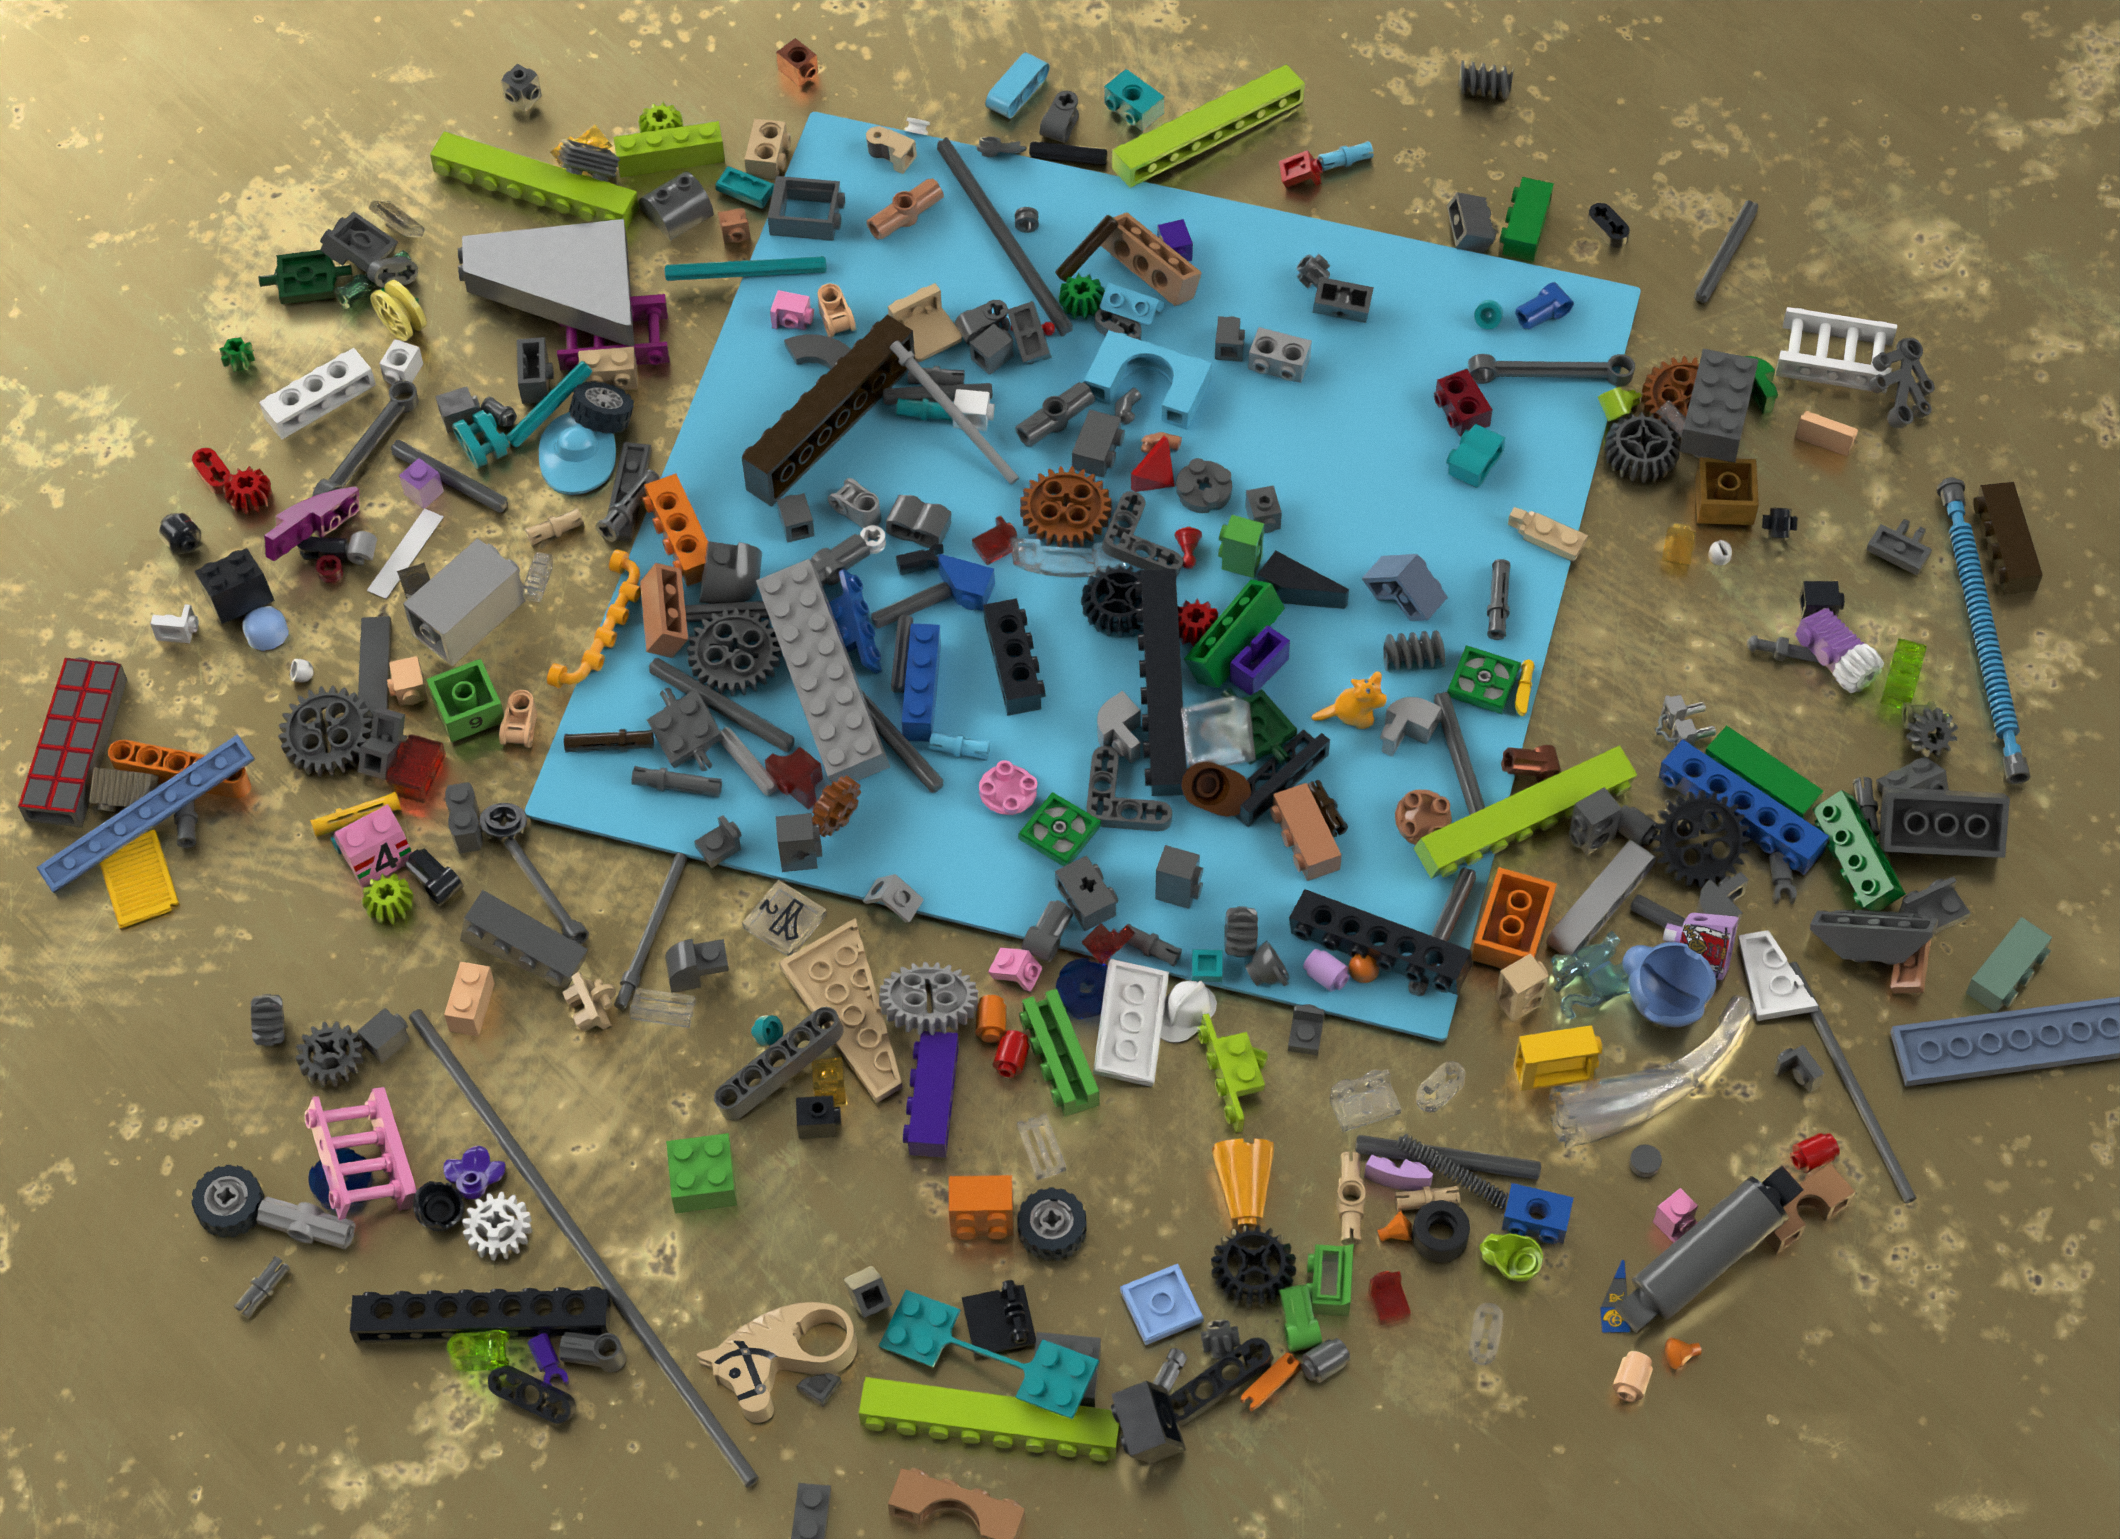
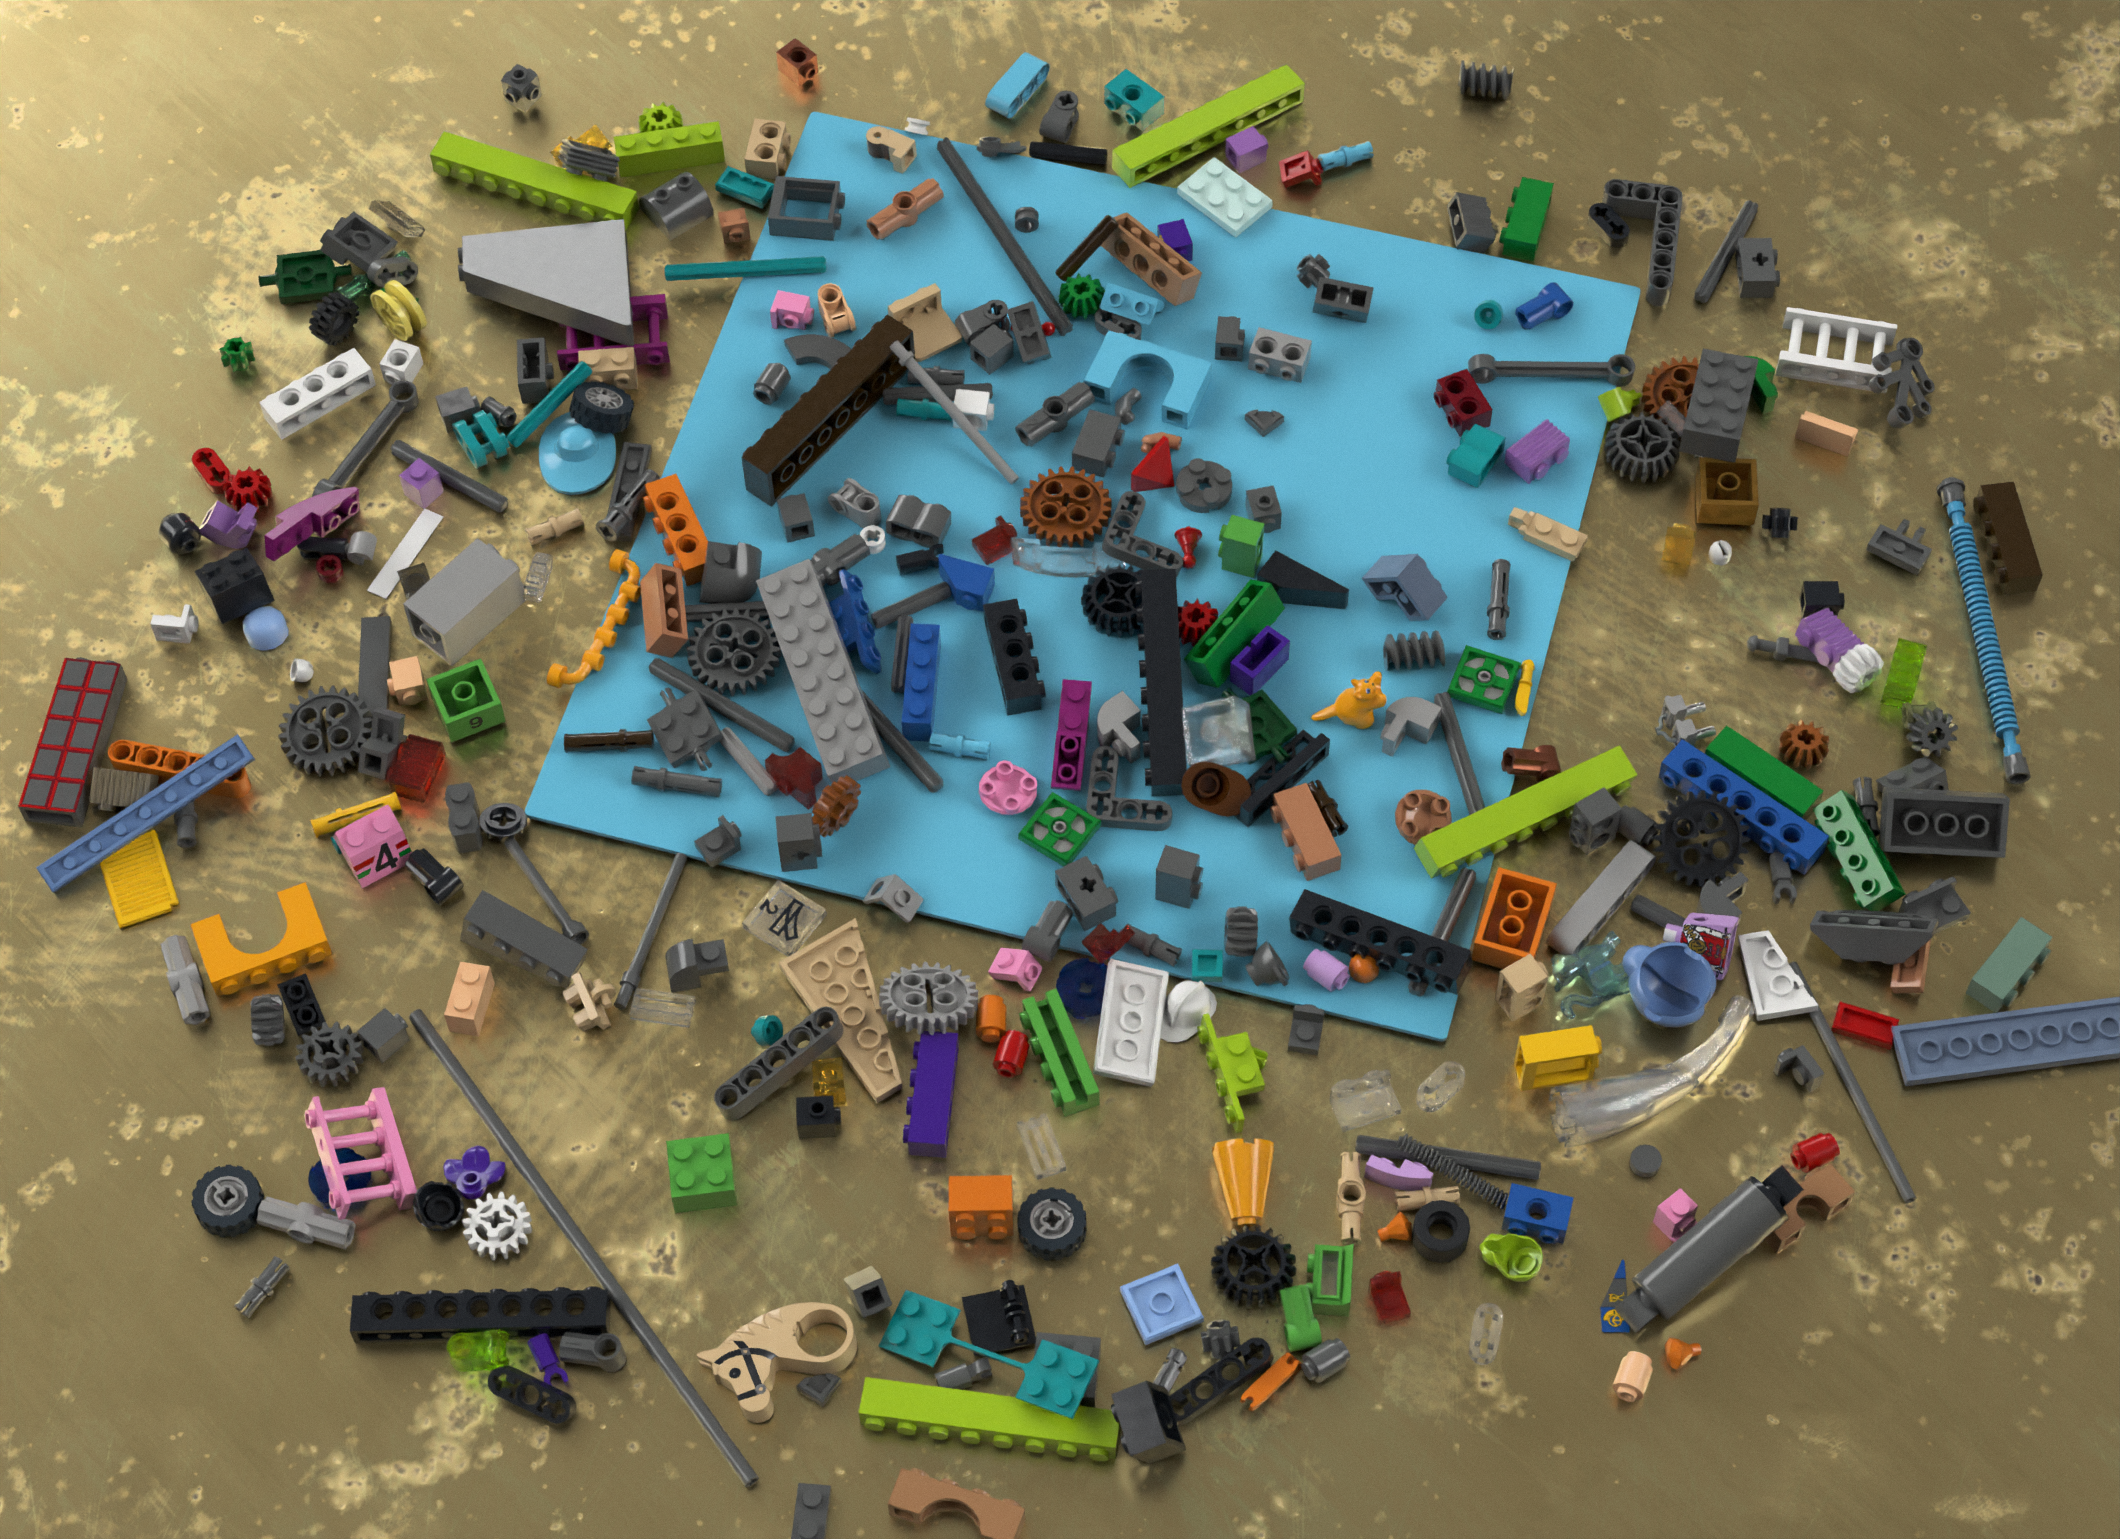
lime gear [362,873,414,925] -> none
light nougat piece [499,690,537,748] -> none
none -> light grey piece [161,935,210,1025]
none -> light orange arch [190,882,332,997]
none -> medium lavender brick [199,501,258,549]
none -> black slope [277,973,326,1037]
none -> black tyre [309,292,359,346]
none -> dark grey brick [753,363,791,405]
none -> dark grey bar [935,1357,992,1390]
none -> magenta slope [1051,679,1092,791]
none -> light aqua plate [1177,157,1273,238]
none -> medium lavender brick [1225,126,1268,173]
none -> dark grey tile [1245,409,1284,437]
none -> medium lavender brick [1504,419,1570,484]
none -> dark grey beam [1602,179,1683,306]
none -> dark grey brick [1735,238,1780,298]
none -> dark orange gear [1779,719,1830,771]
none -> red tile [1831,1001,1900,1050]

